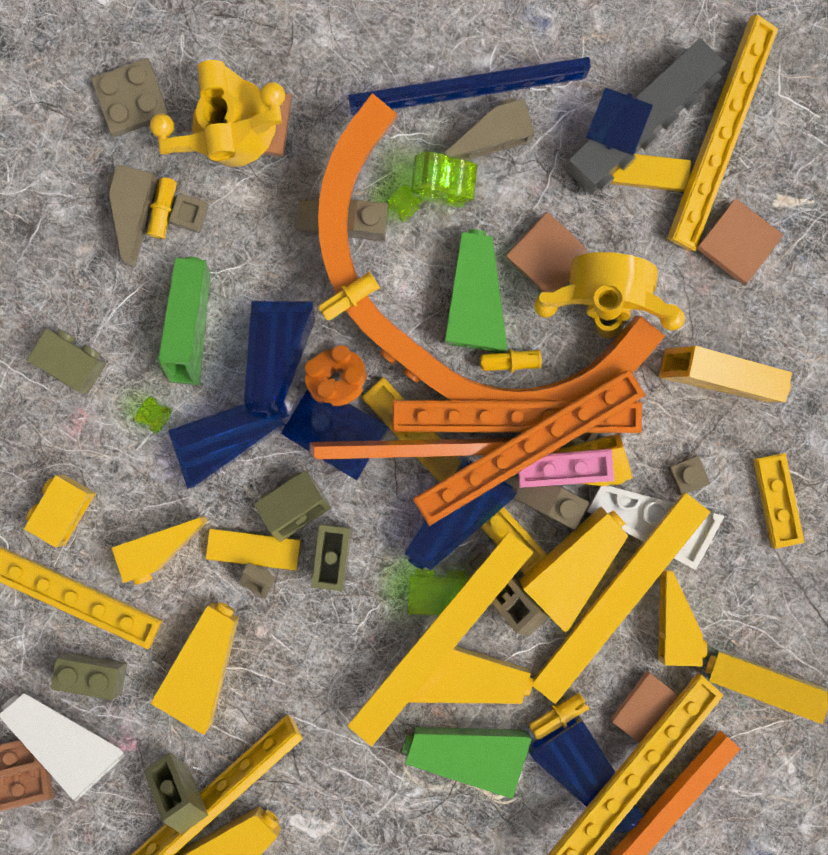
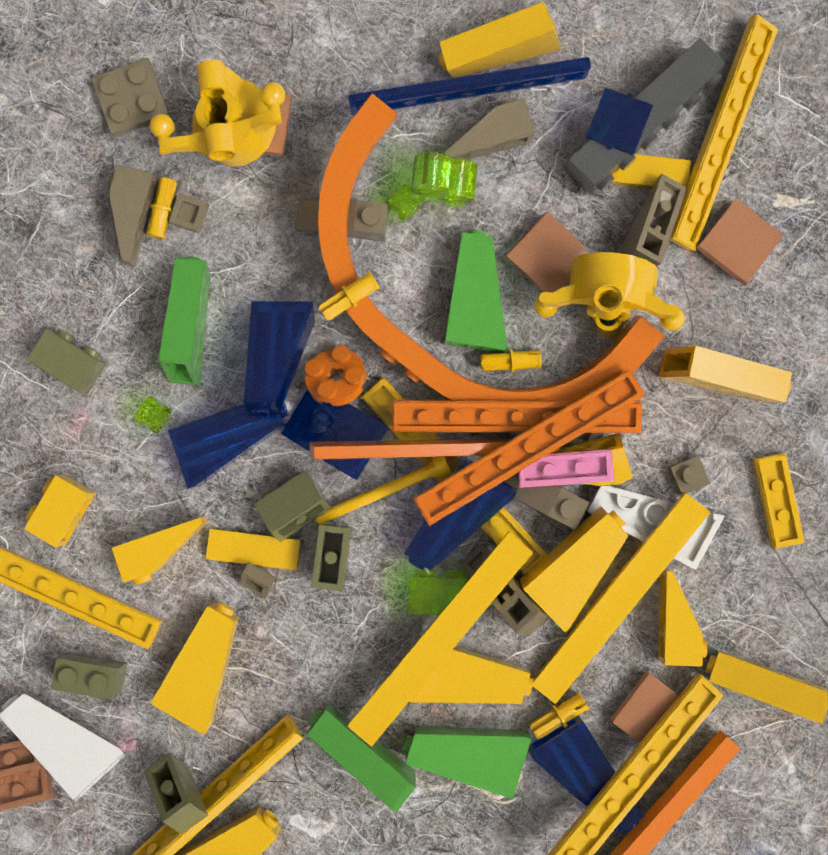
none -> bright green slope [307,704,416,813]
none -> yellow piece [315,456,453,524]
none -> yellow slope [438,1,561,79]
none -> dark tan slope [620,173,687,267]

